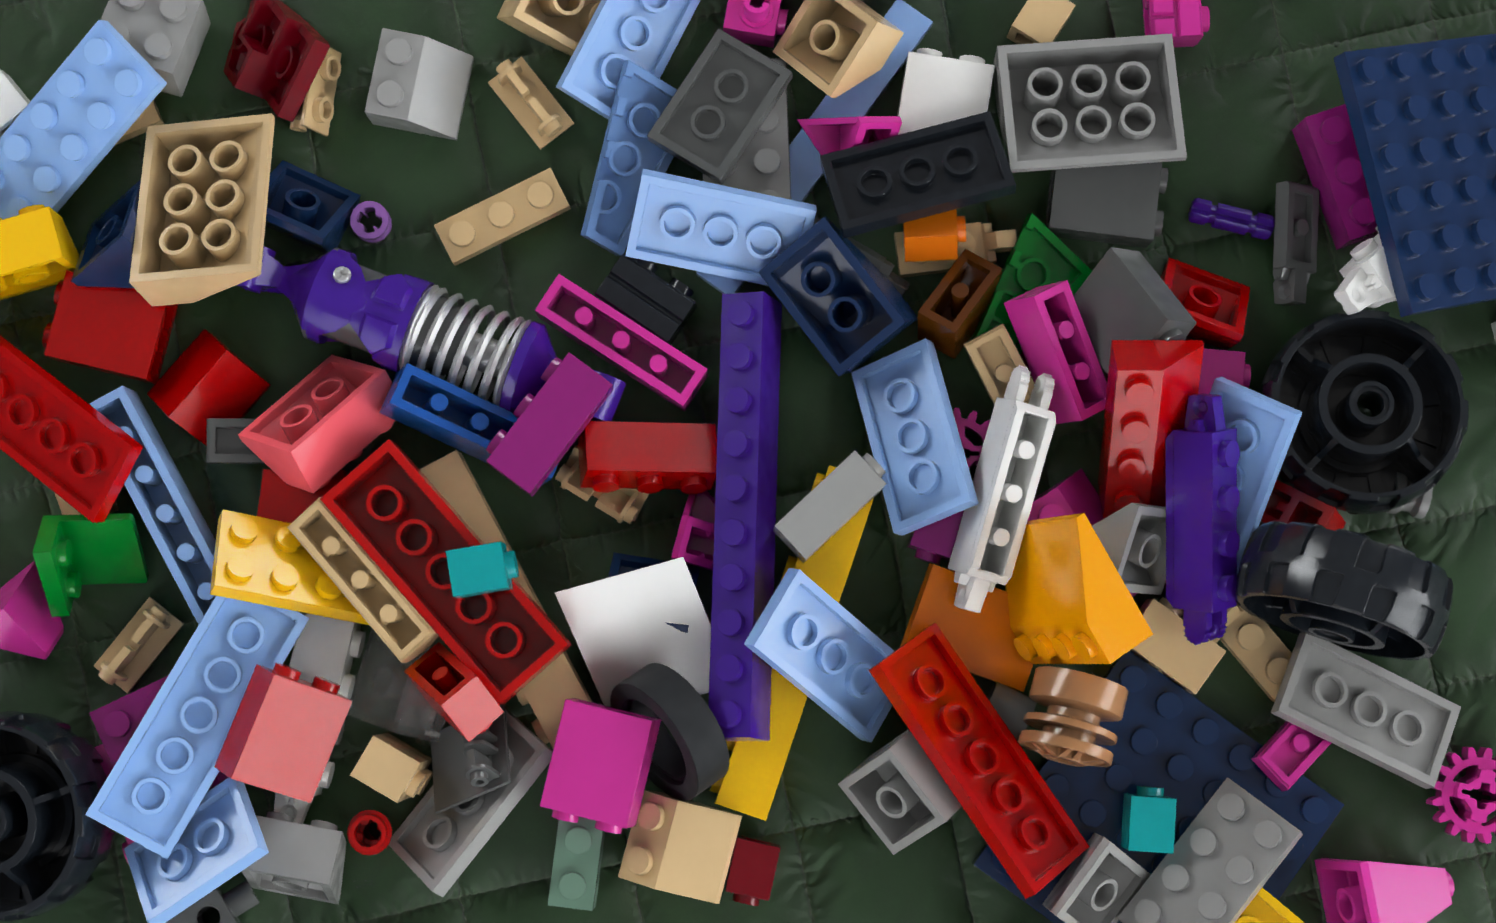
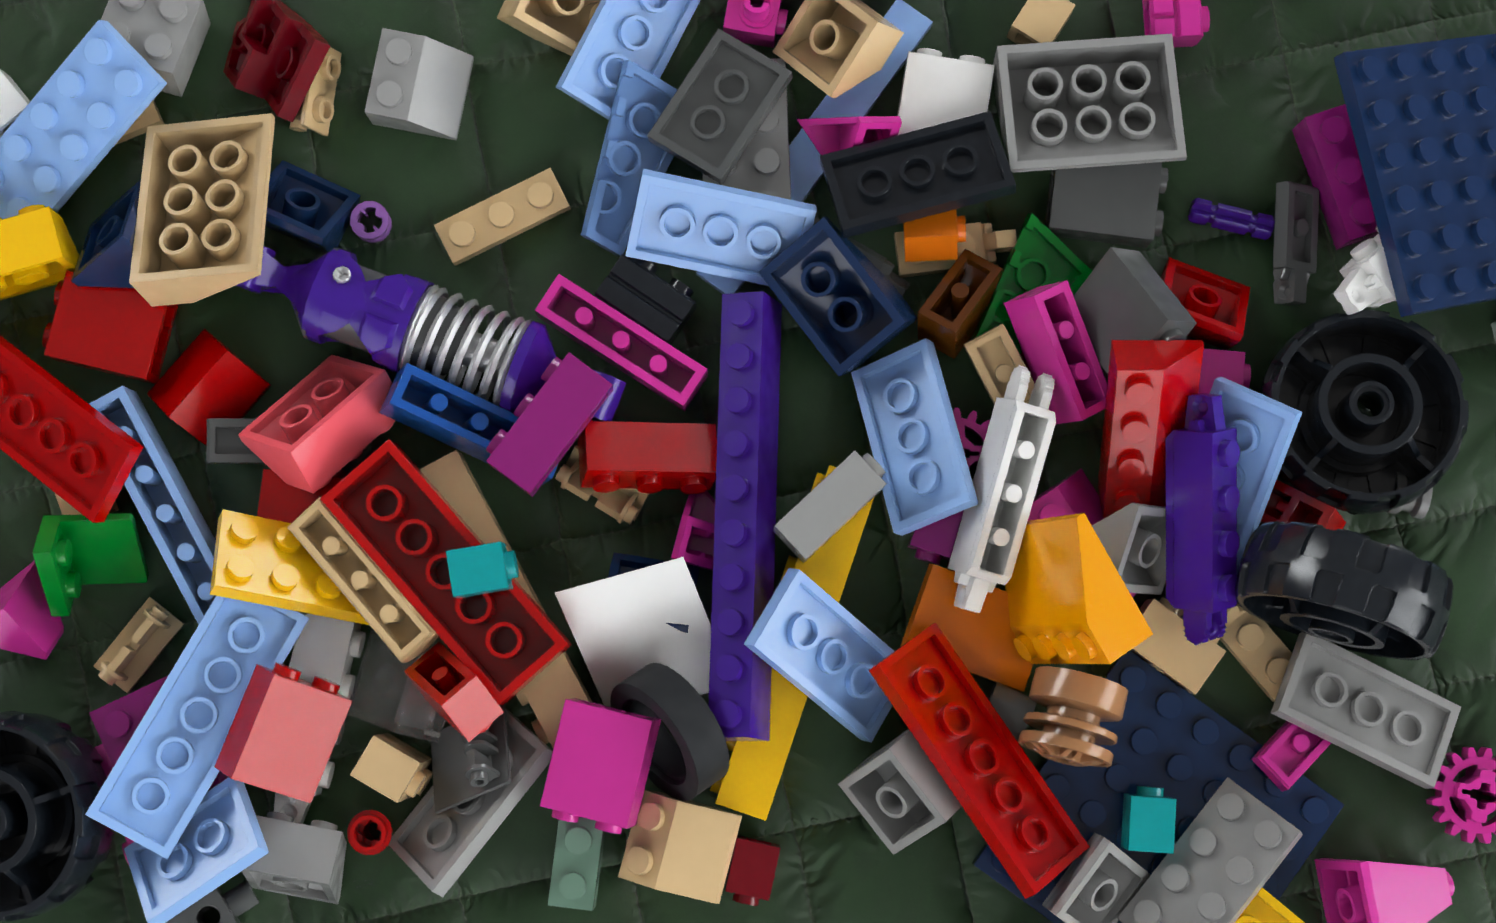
tan hinge [488,56,574,150] -> none

